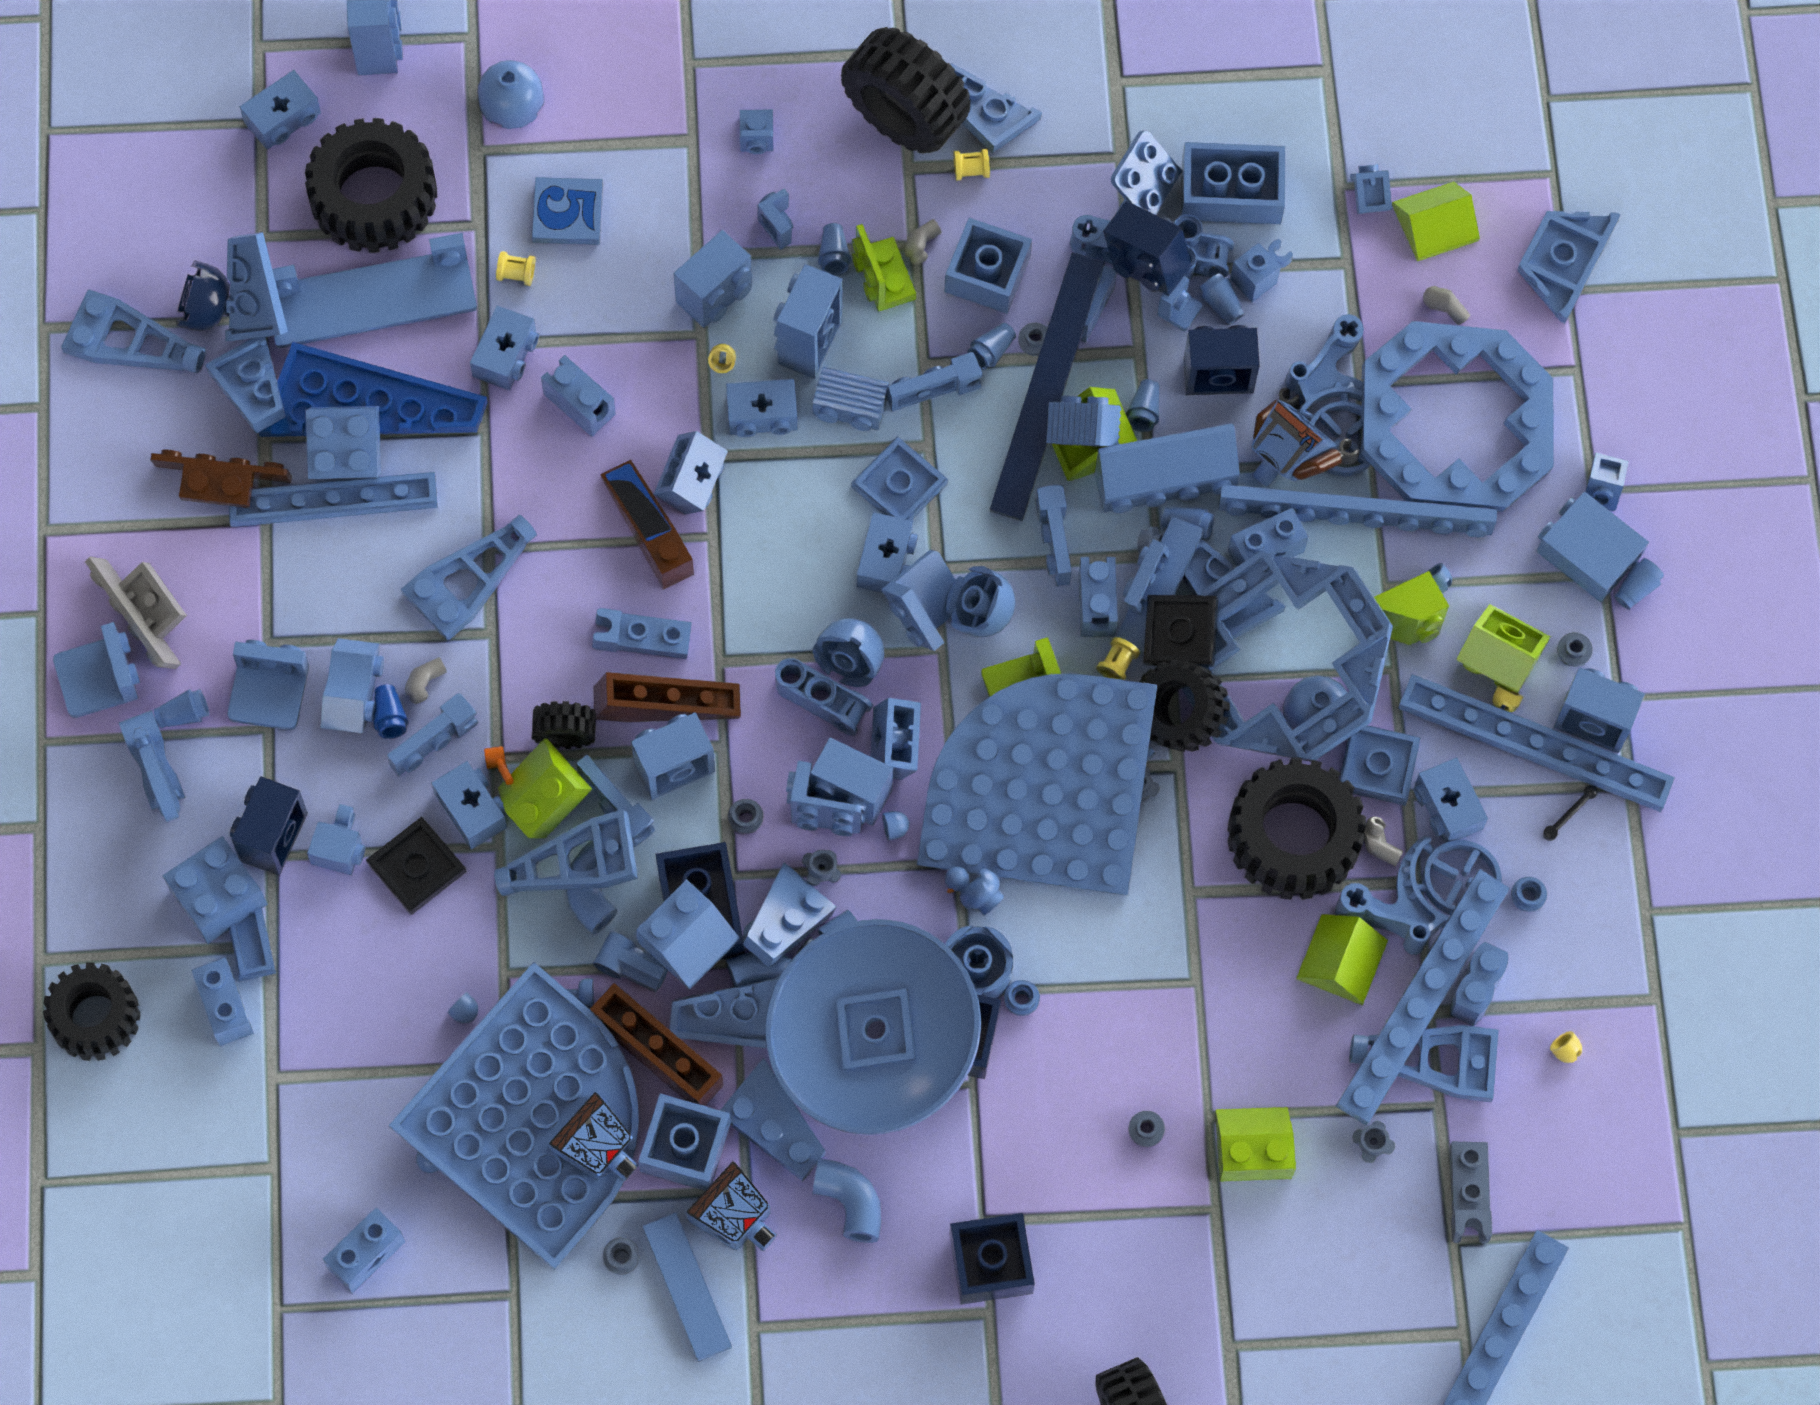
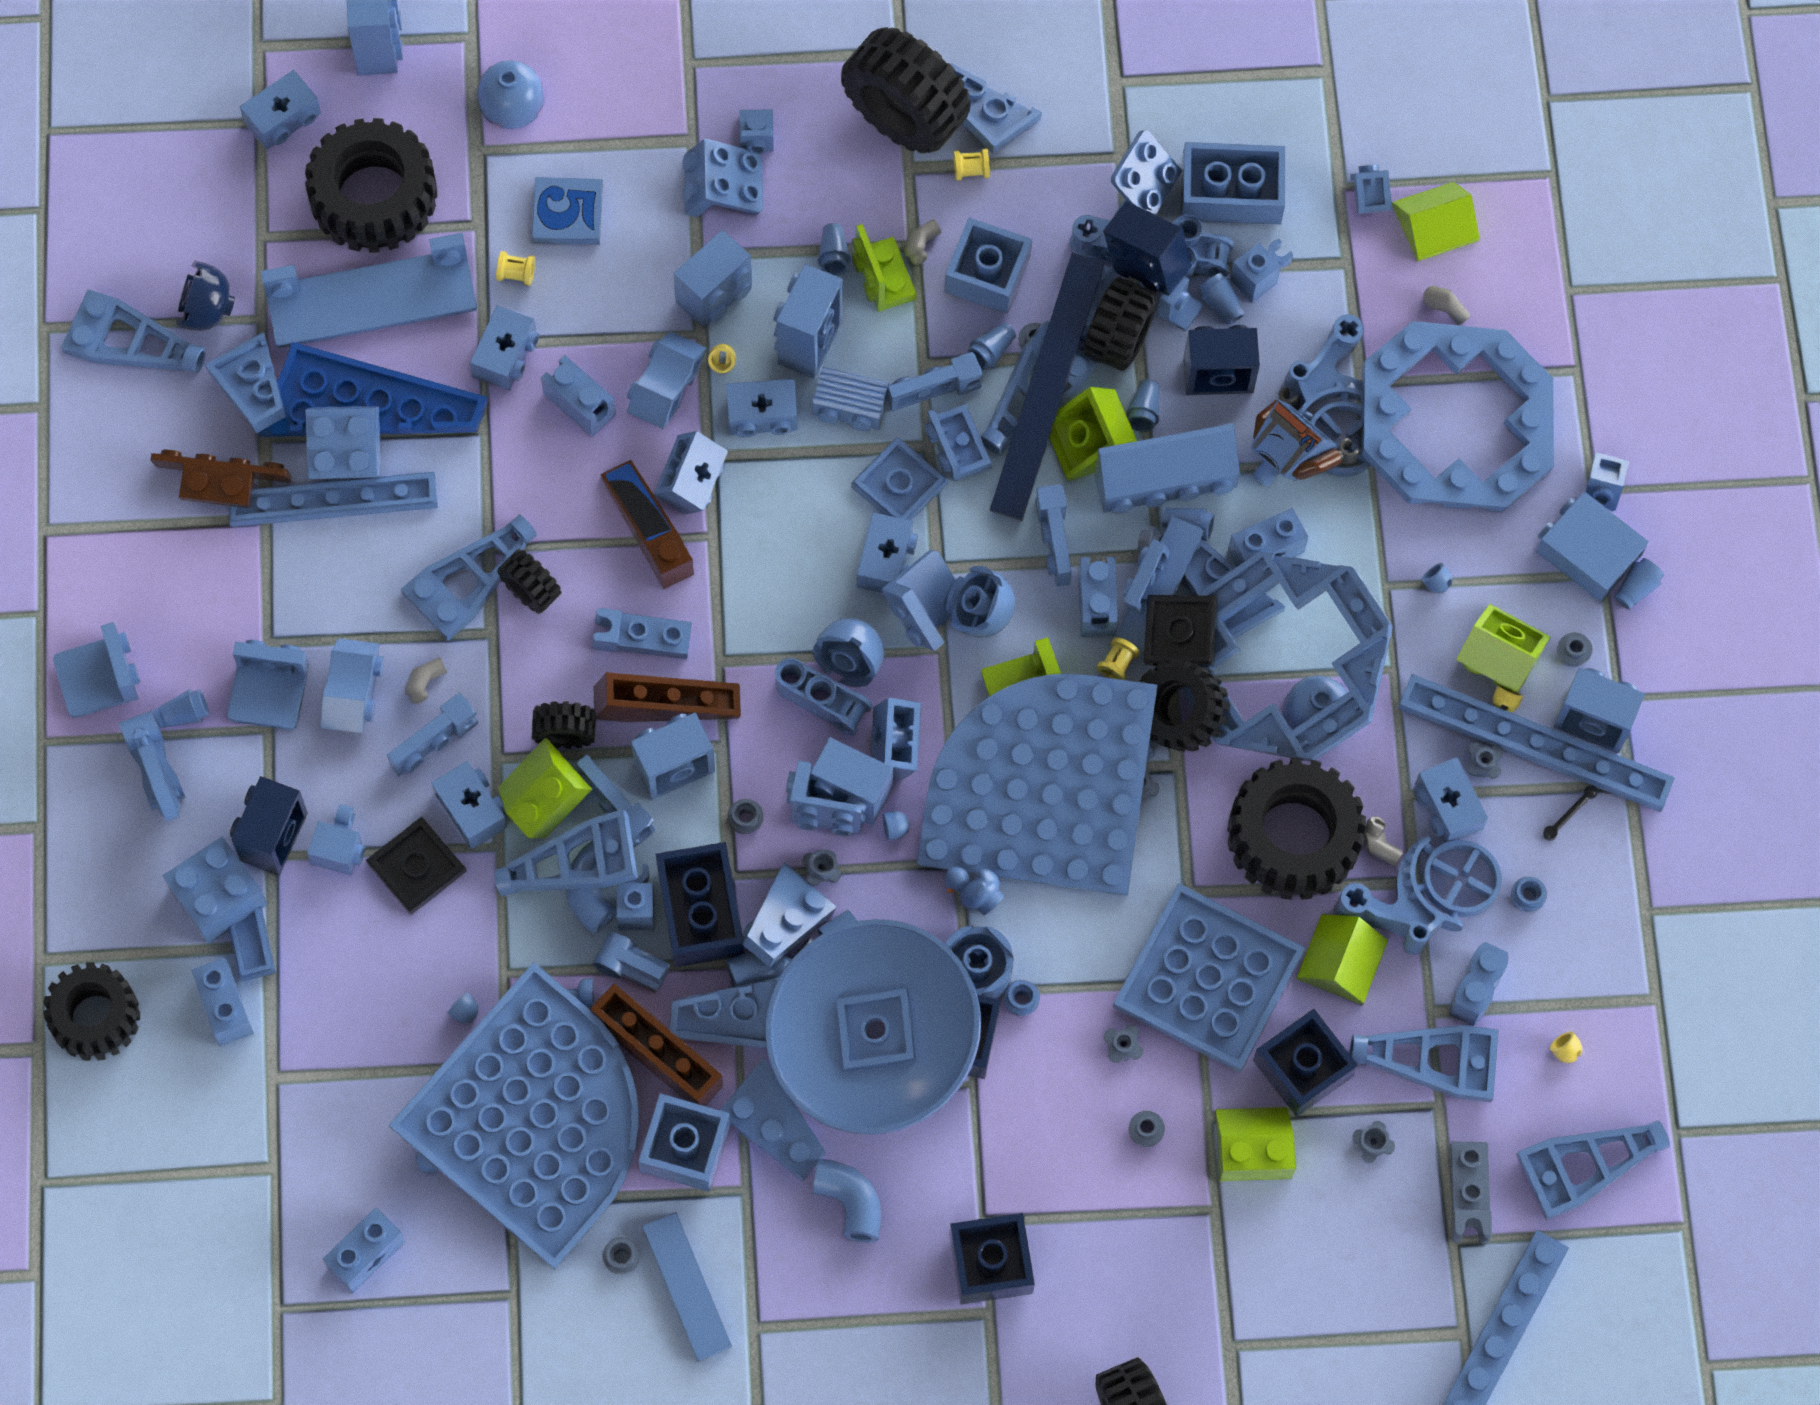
light grey bracket [85,557,187,669] -> none
medium blue wing [225,232,288,342] -> none
blue cone [374,684,409,739] -> none
orange hand [484,746,514,785] -> none
torso [547,1092,639,1182] -> none
medium blue slope [636,879,740,990] -> none
torso [686,1161,777,1251] -> none
medium blue bracket [757,189,793,250] -> none
medium blue brick [1046,396,1122,447] -> none
medium blue plate [1218,484,1497,538] -> none
medium blue plate [1335,869,1510,1125] -> none
medium blue tile [1339,725,1421,806] -> none
lime slope [1374,571,1449,645] -> none
medium blue wing [1517,211,1621,324] -> none
none -> black tyre [497,549,562,614]
none -> medium blue brick [617,864,654,930]
none -> medium blue brick [627,331,707,429]
none -> medium blue bracket [682,138,763,217]
none -> medium blue bracket [924,404,992,482]
none -> medium blue plate [981,320,1098,455]
none -> black tyre [1084,277,1157,371]
none -> sand blue plate [1104,1025,1143,1063]
none -> medium blue plate [1113,883,1305,1073]
none -> dark blue brick [1253,1009,1358,1117]
none -> sand blue plate [1466,742,1503,779]
none -> medium blue plate [1516,1120,1670,1221]

